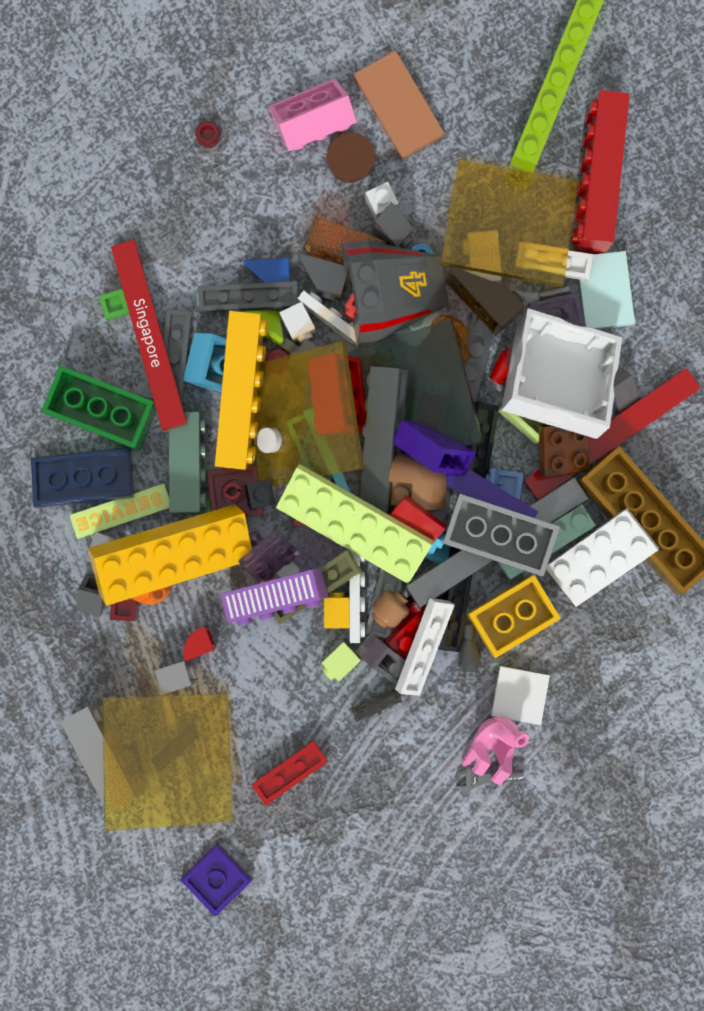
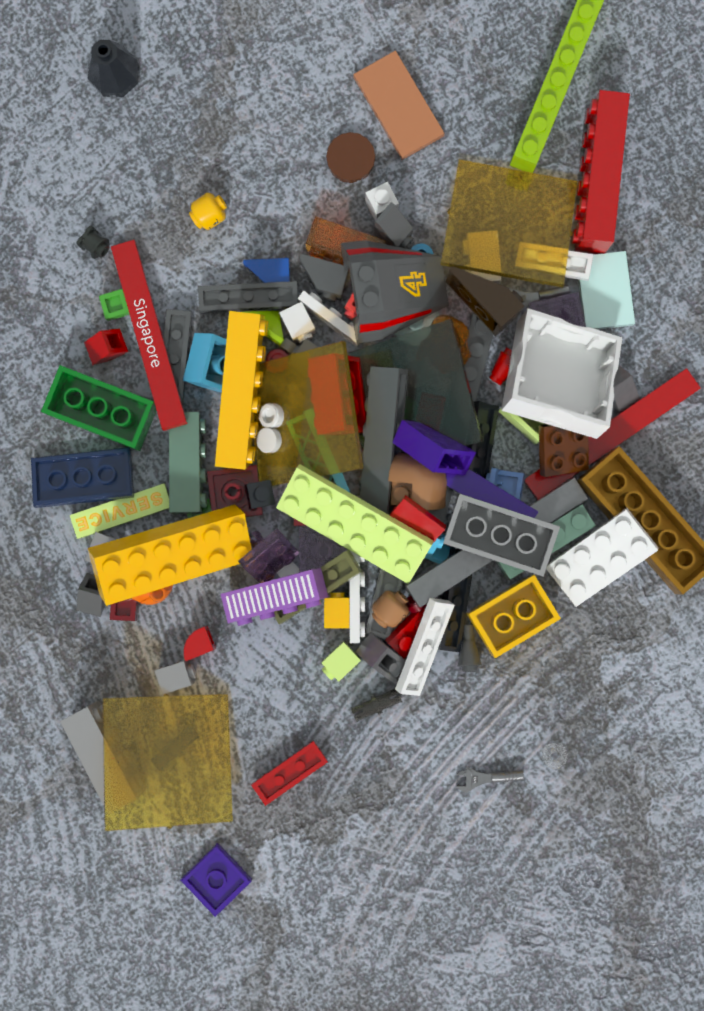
dark red tile [195,121,221,148] -> none
bright pink slope [268,78,357,151] -> none
bright pink piece [462,716,529,785] -> none
white tile [491,666,550,725] -> none
none -> pearl dark grey brick [76,225,110,259]
none -> red brick [84,328,128,365]
none -> black cone [88,40,139,97]
none -> yellow head [189,192,227,230]
none -> white tile [259,403,284,428]

